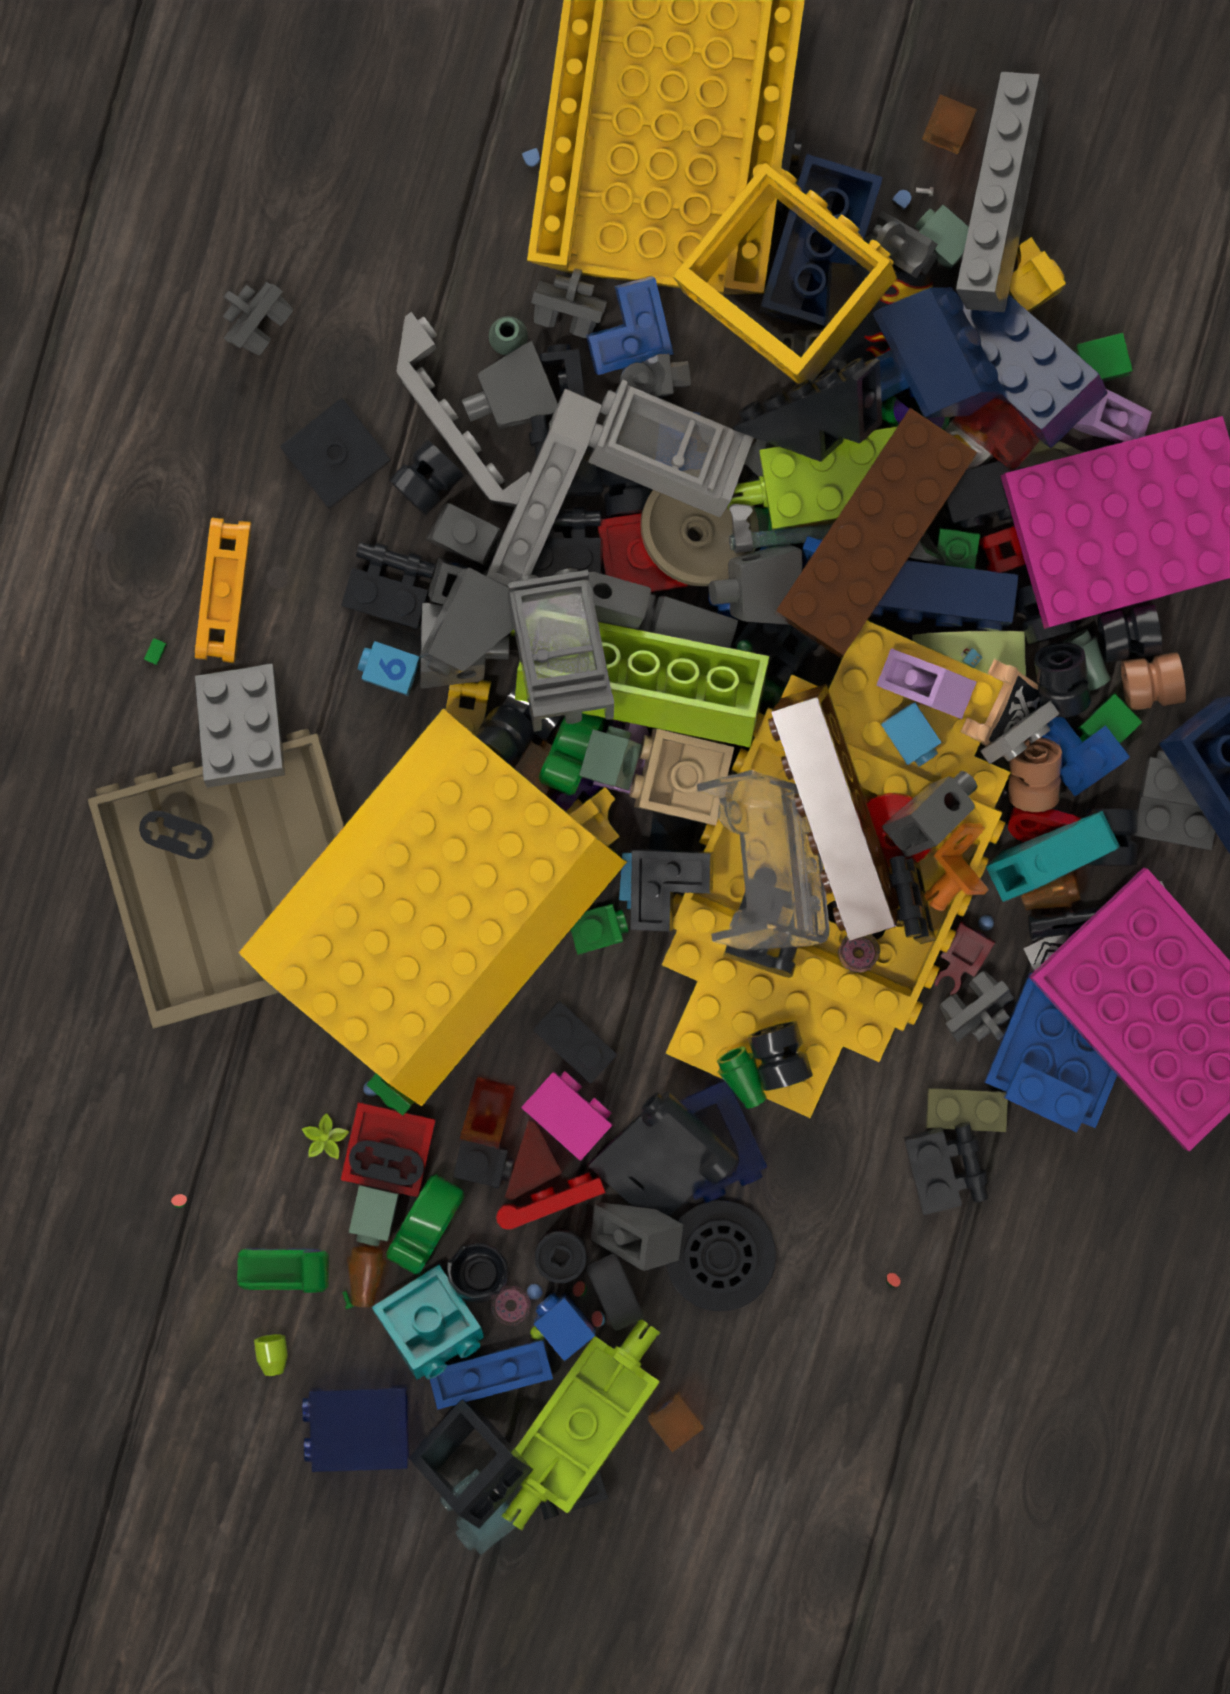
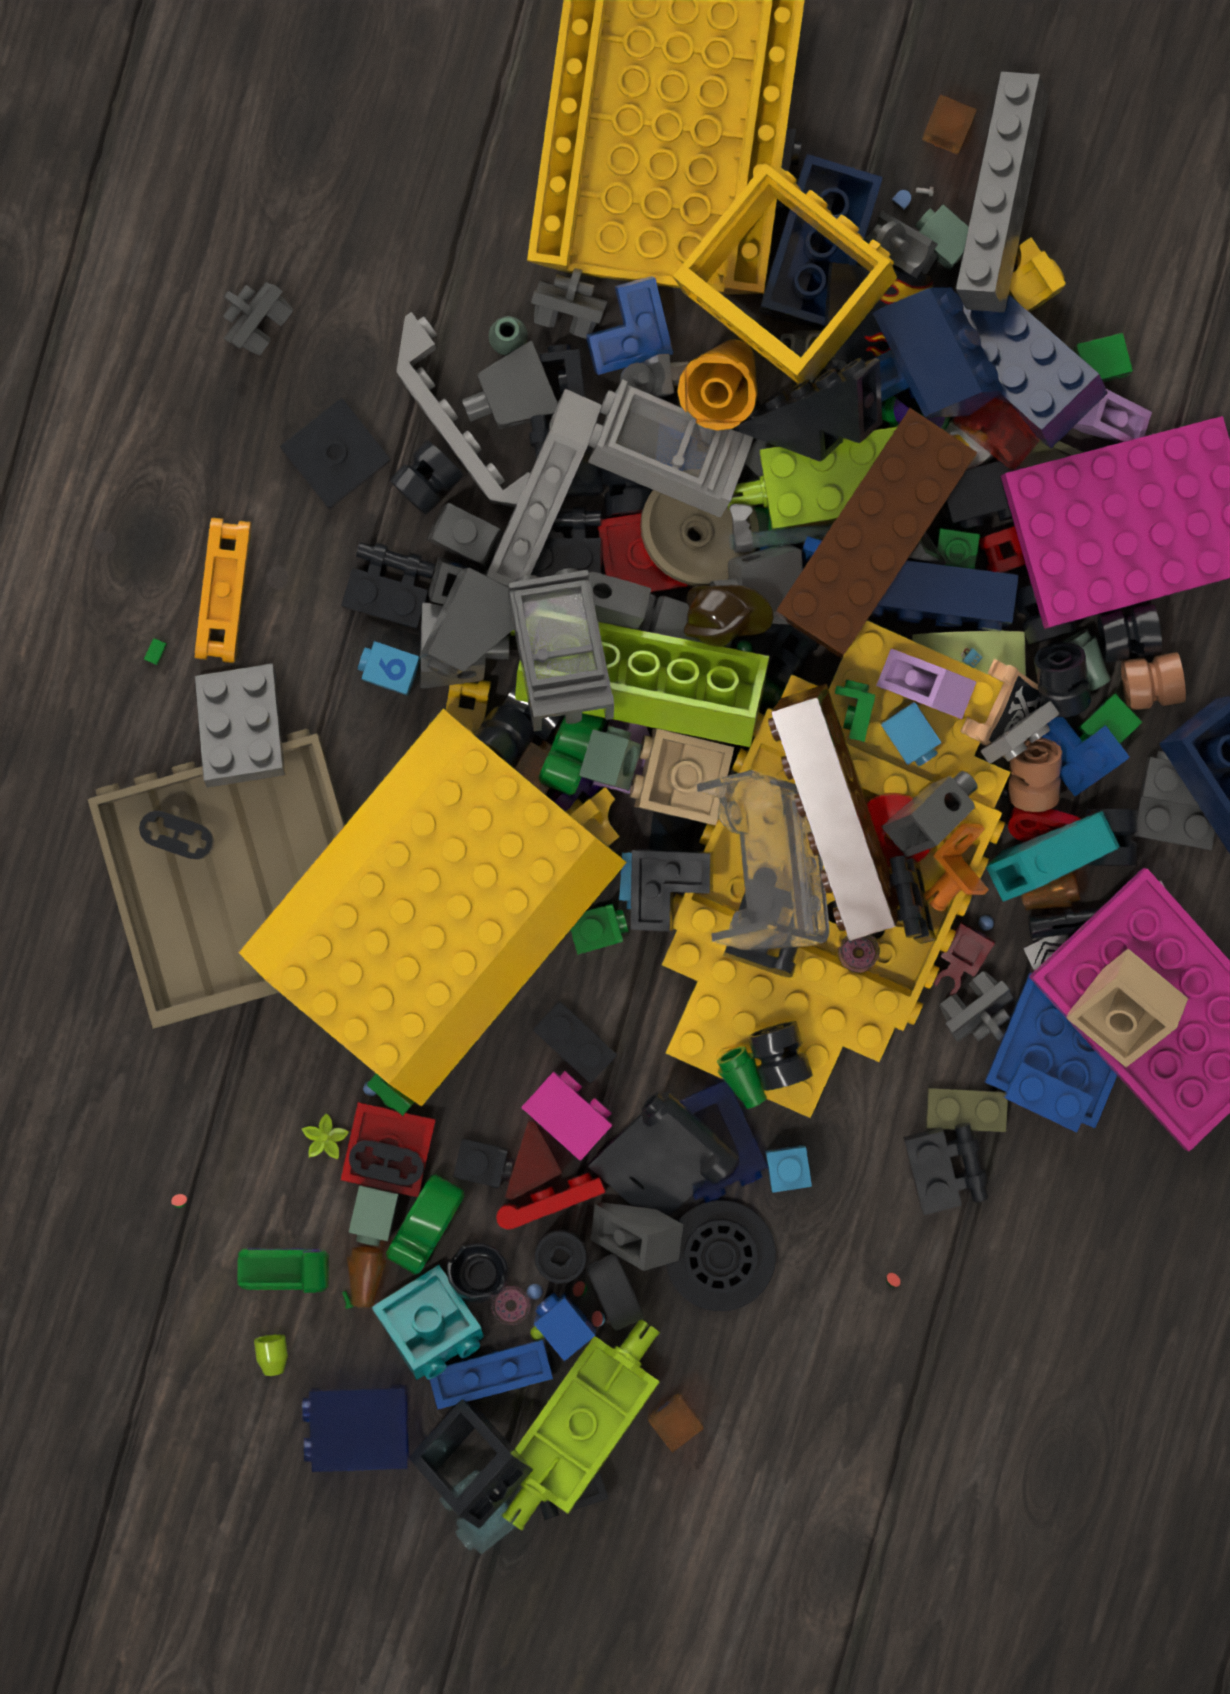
clear red slope [460,1077,515,1149] -> none
medium blue piece [522,148,540,167] -> none
none -> light orange cone [677,340,758,431]
none -> dark brown piece [684,585,774,647]
none -> dark azure brick [765,1145,812,1193]
none -> green bracket [835,680,876,742]
none -> tan slope [1066,949,1188,1067]

